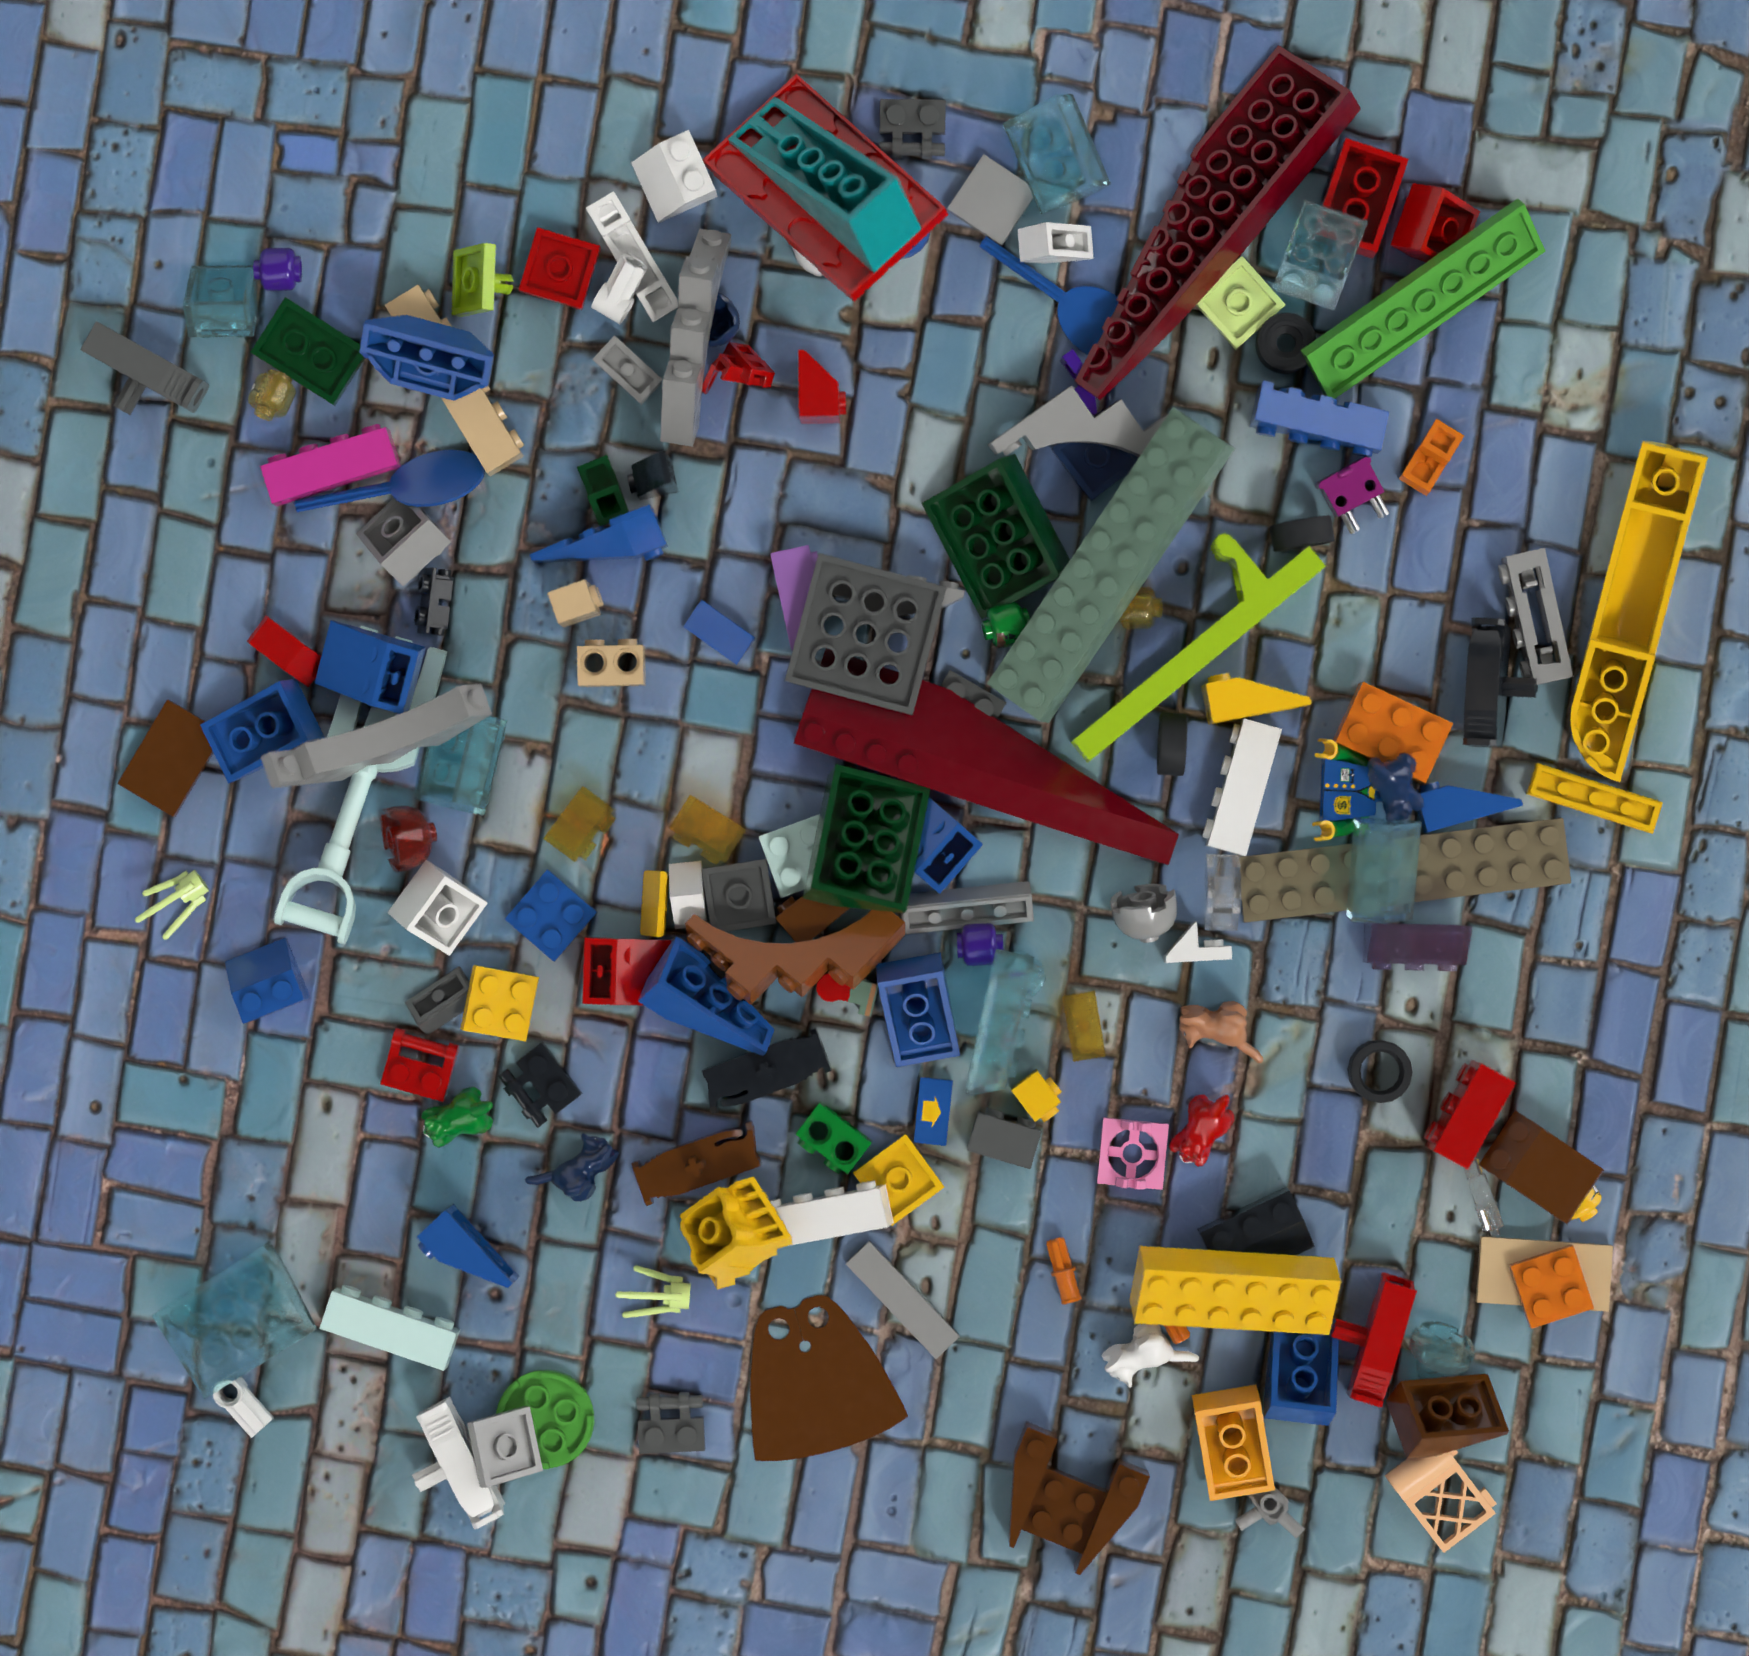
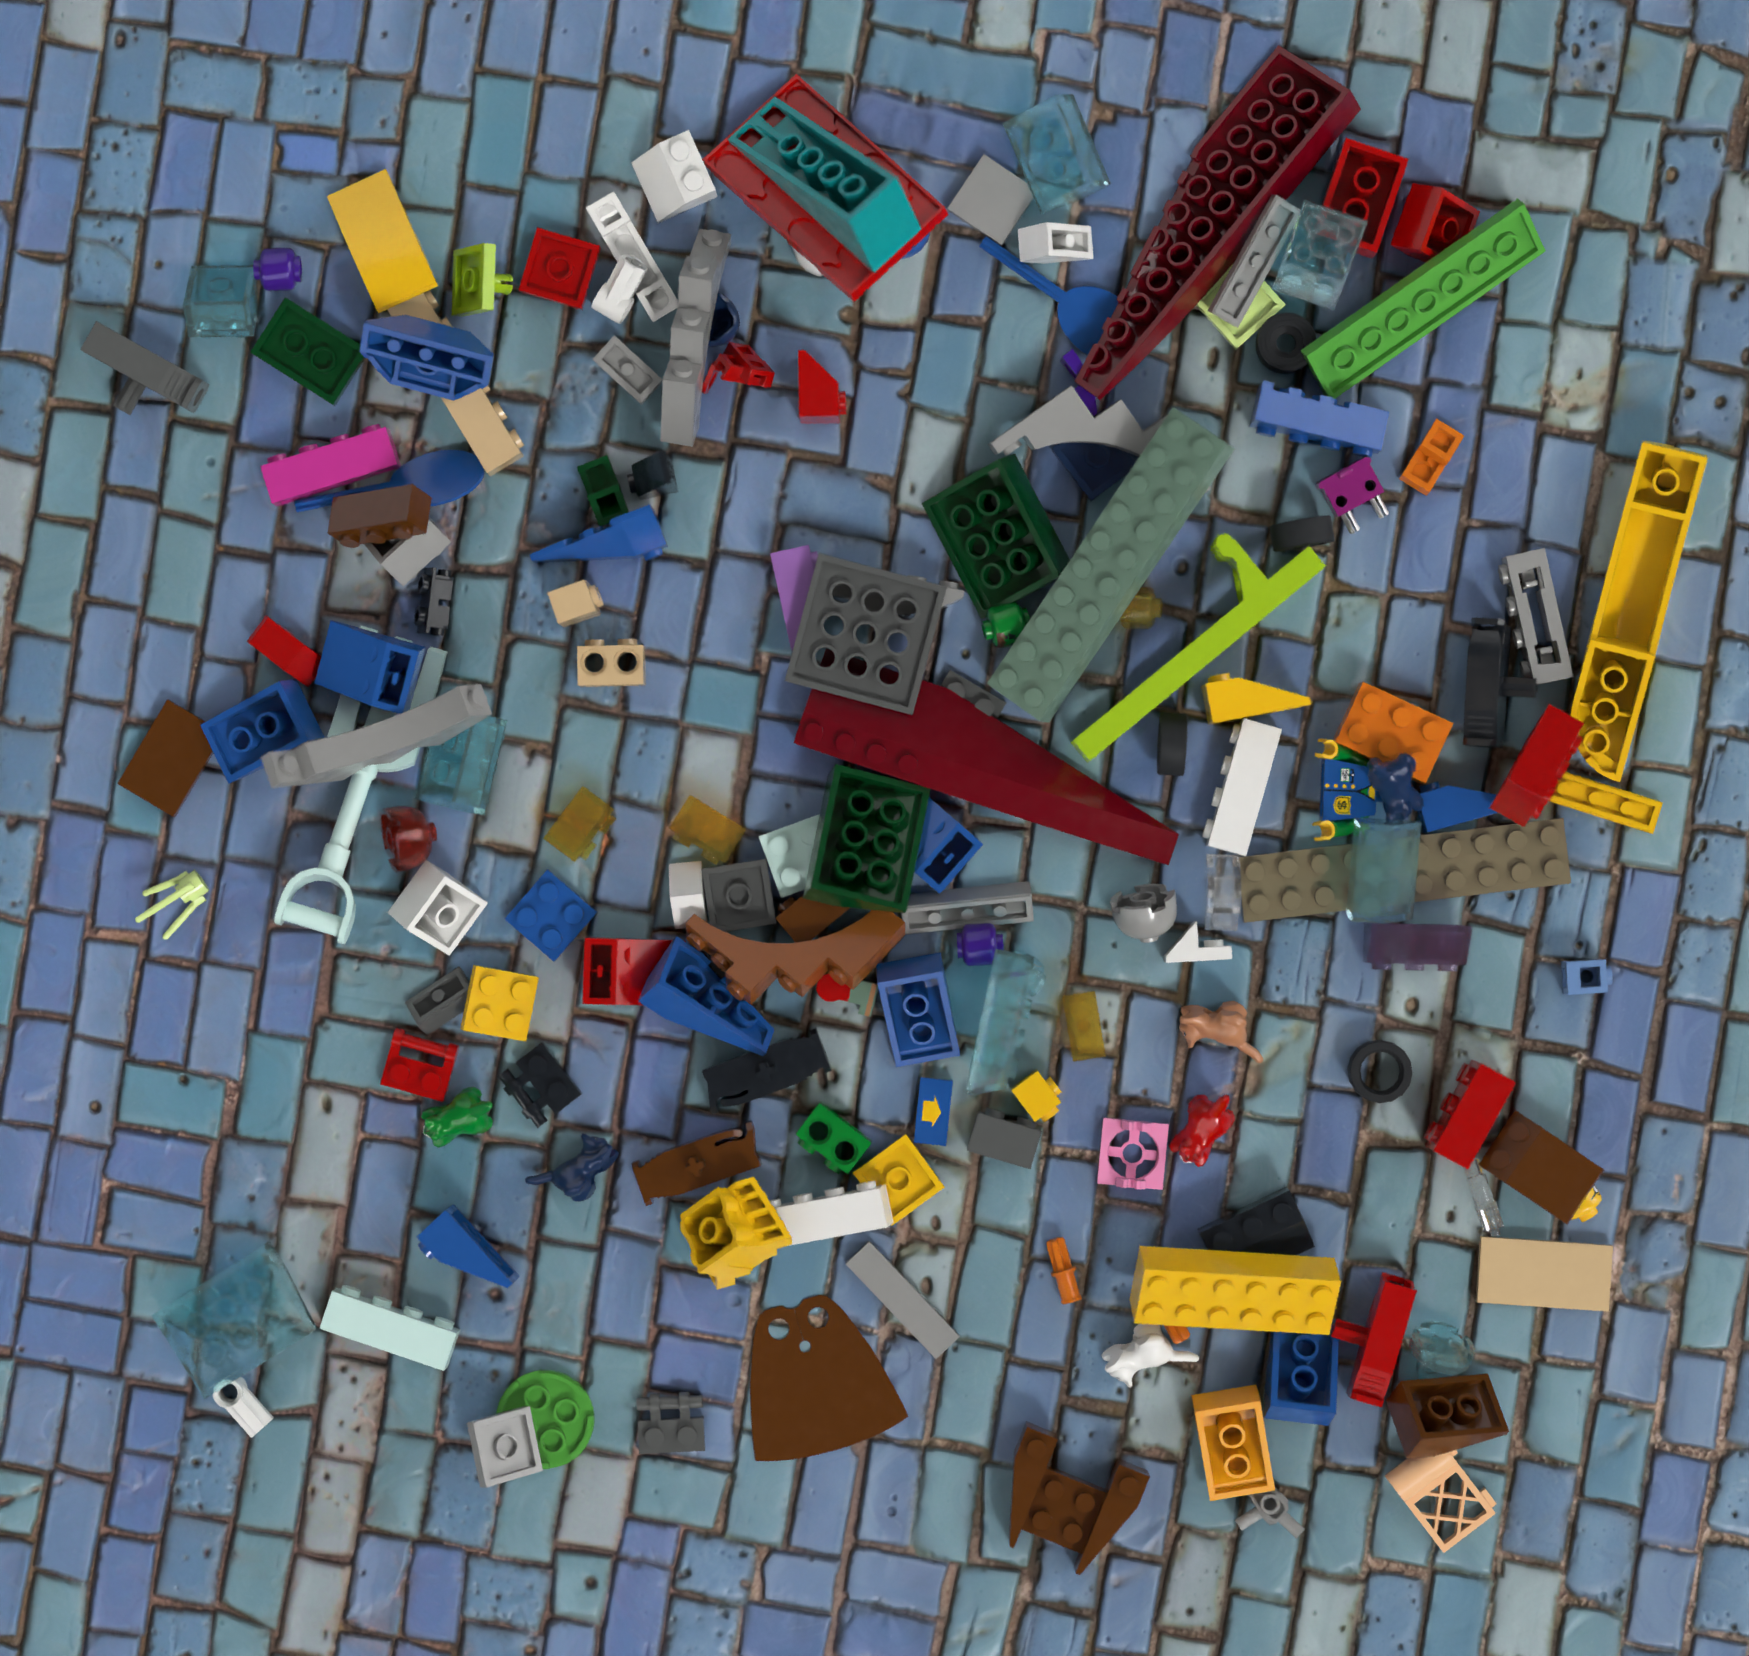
blue slope [225,937,310,1024] -> none
clear yellow head [247,370,296,421] -> none
white piece [412,1397,505,1530] -> none
yellowish green plant [615,1265,691,1318] -> none
yellow slope [640,870,669,937] -> none
blue slope [684,599,756,665] -> none
dark grey plate [879,99,946,159] -> none
orange plate [1509,1244,1594,1329] -> none
none -> yellow slope [327,169,438,313]
none -> reddish brown brick [327,484,432,548]
none -> light grey tile [1208,194,1302,328]
none -> red brick [1489,704,1584,827]
none -> medium blue brick [1561,959,1612,995]

